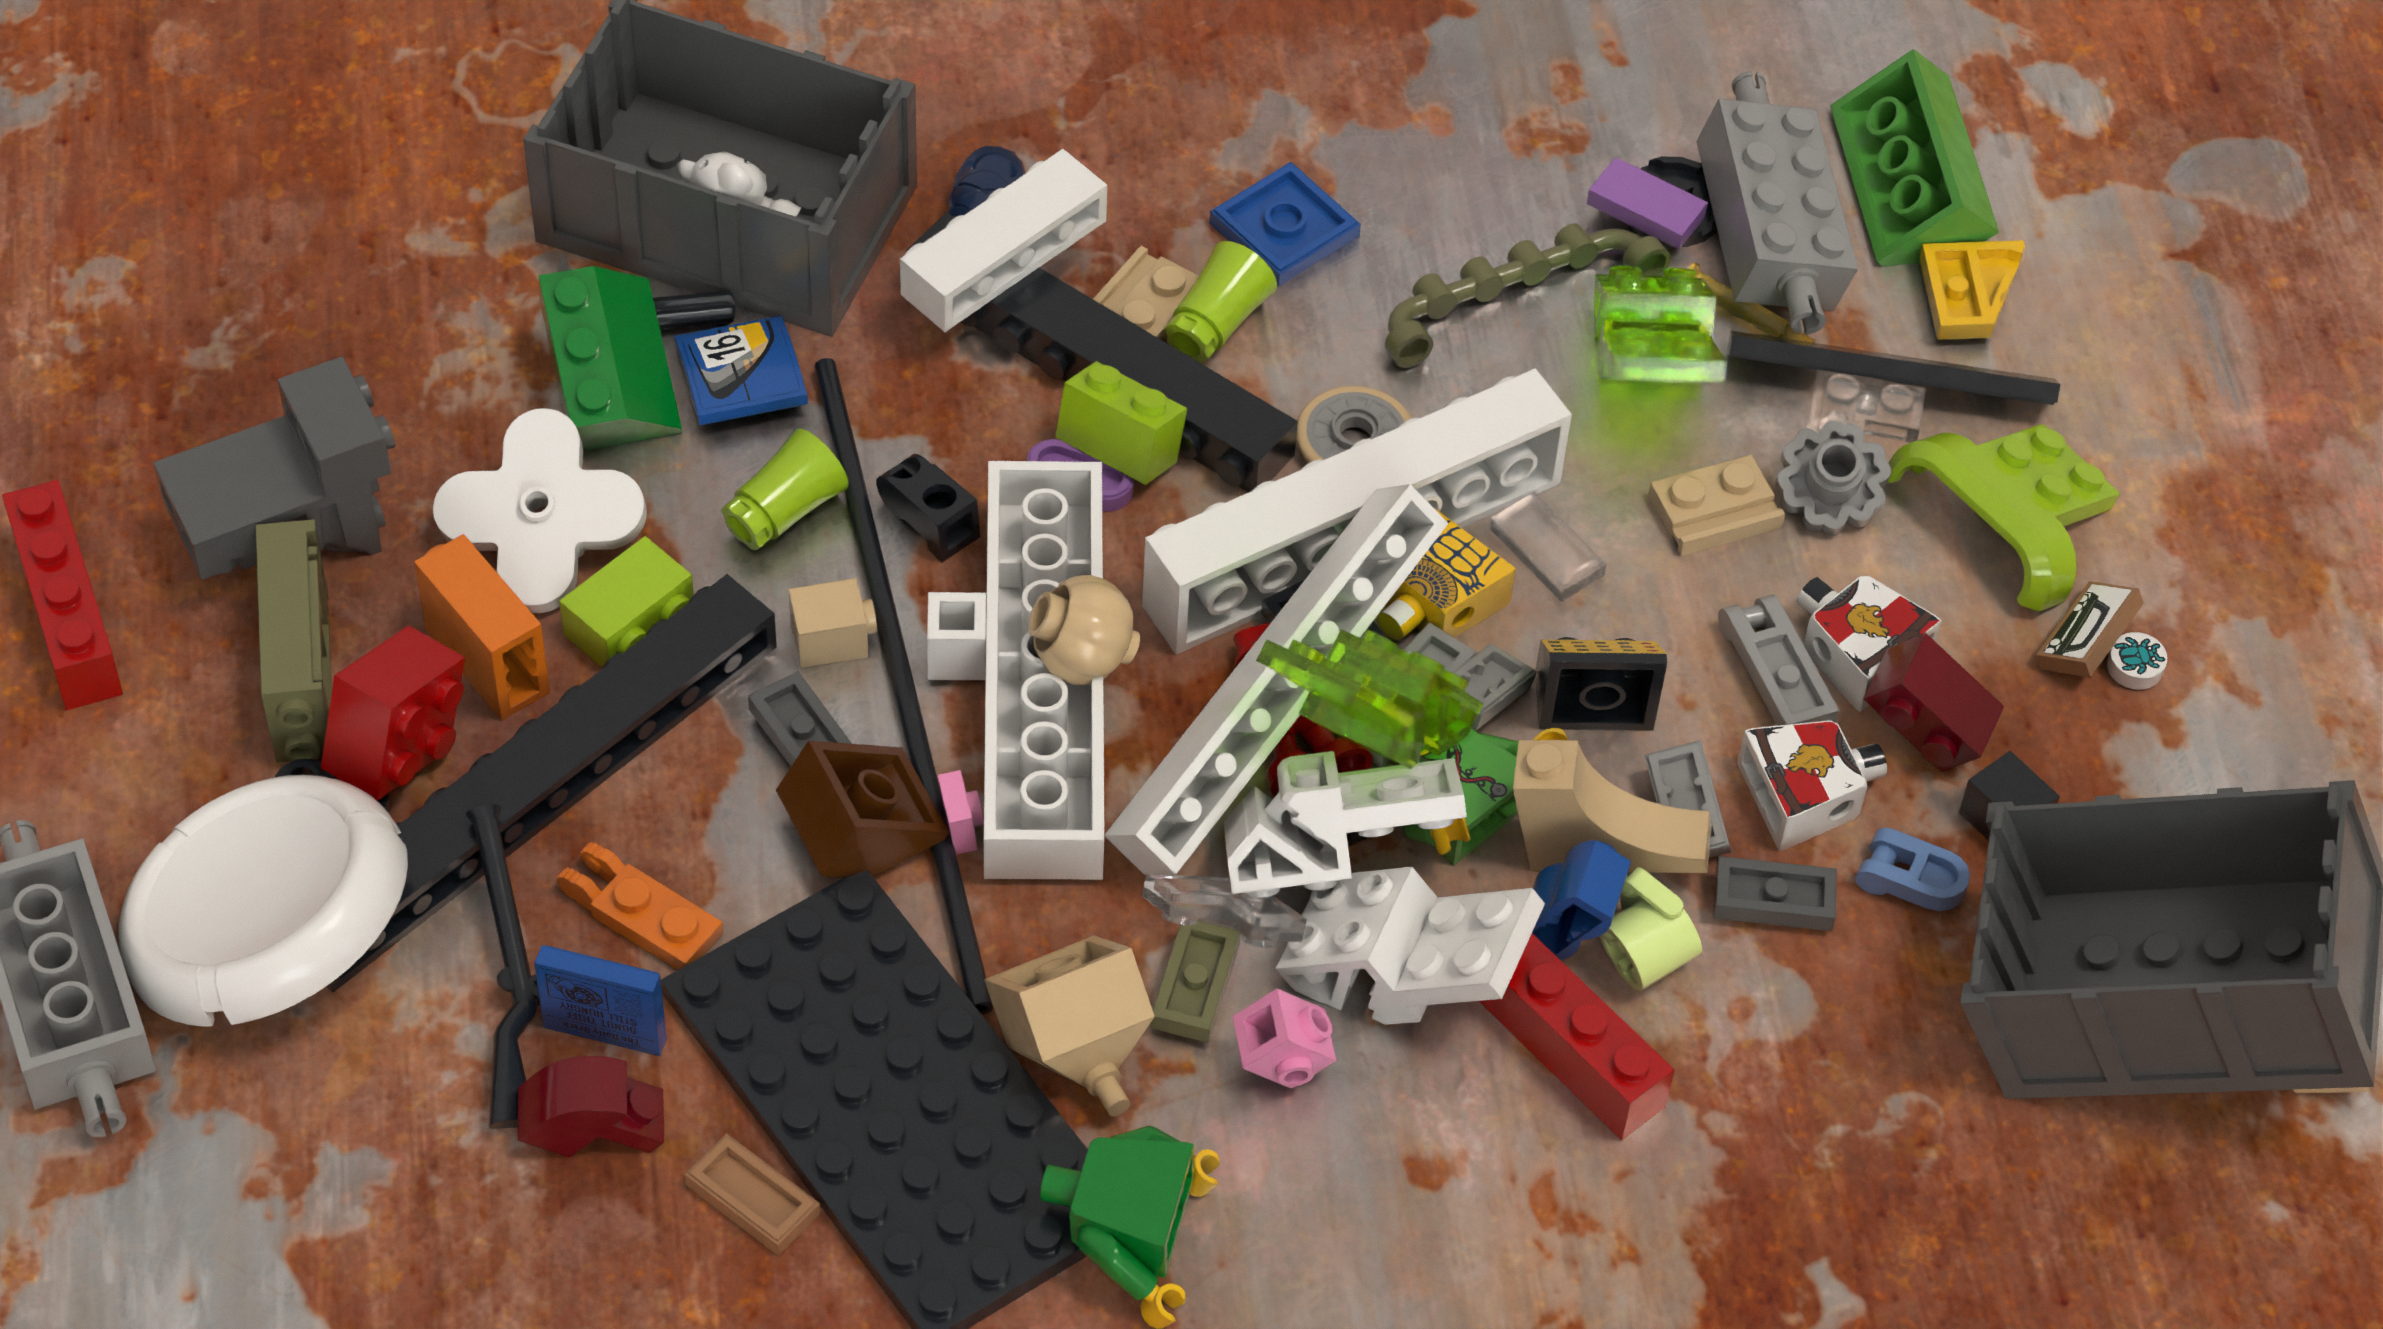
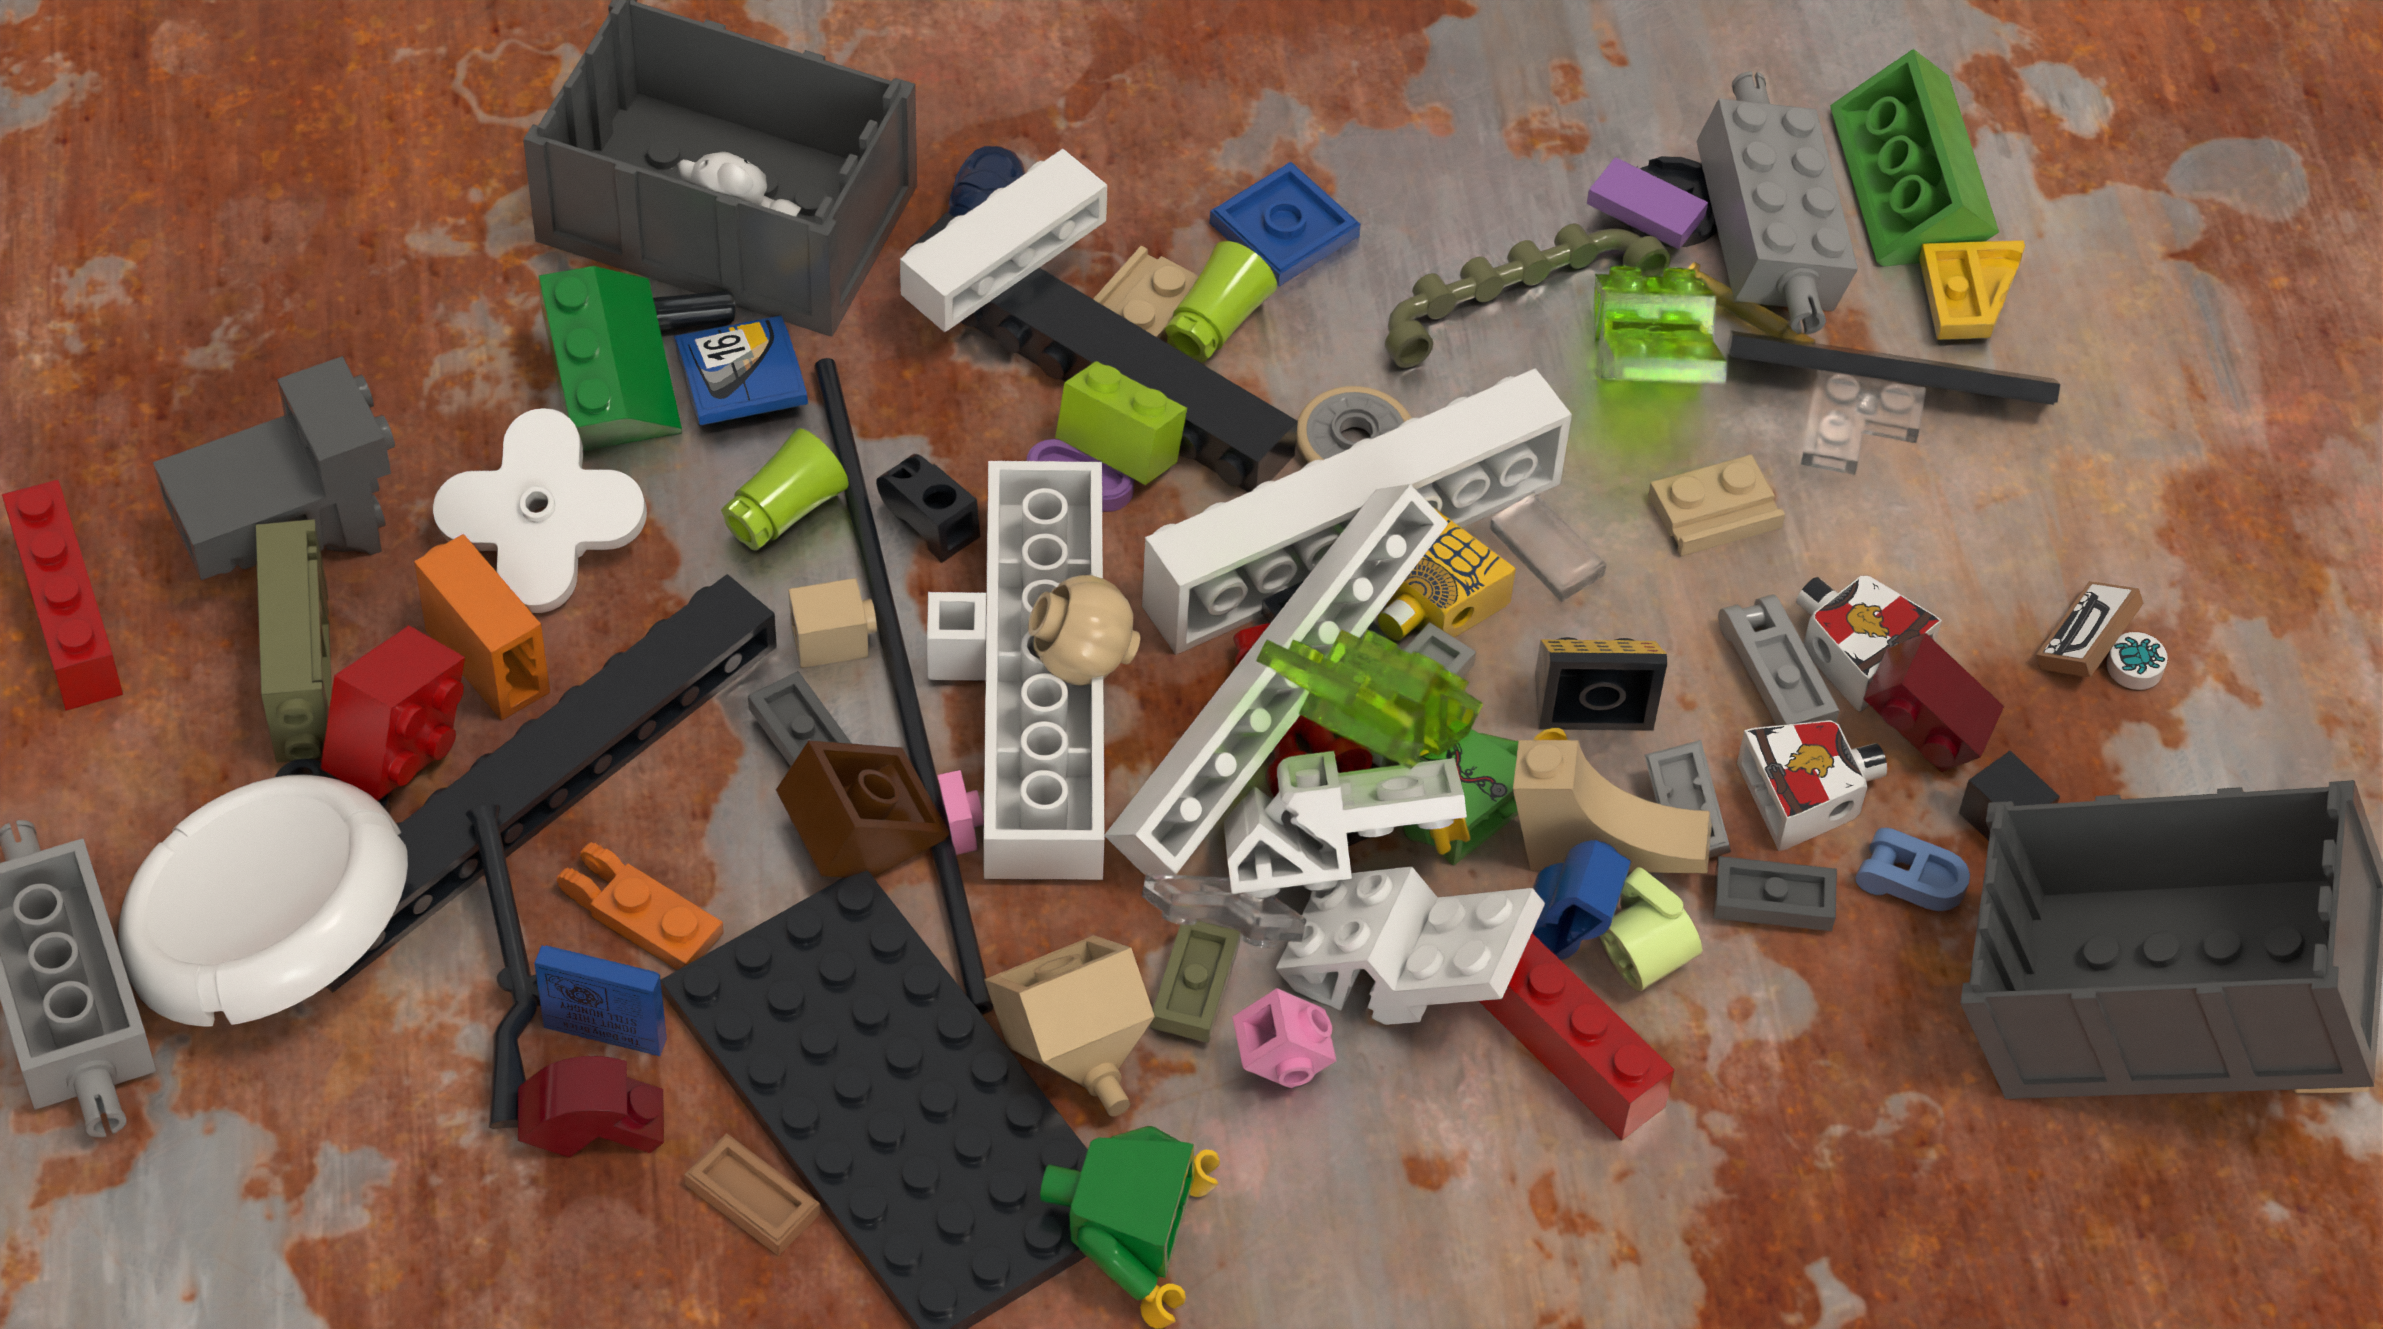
lime brick [559,536,694,668] -> none
light grey plate [1428,644,1537,731] -> none
light grey plant [1775,420,1891,535] -> none
lime piece [1888,424,2121,612] -> none

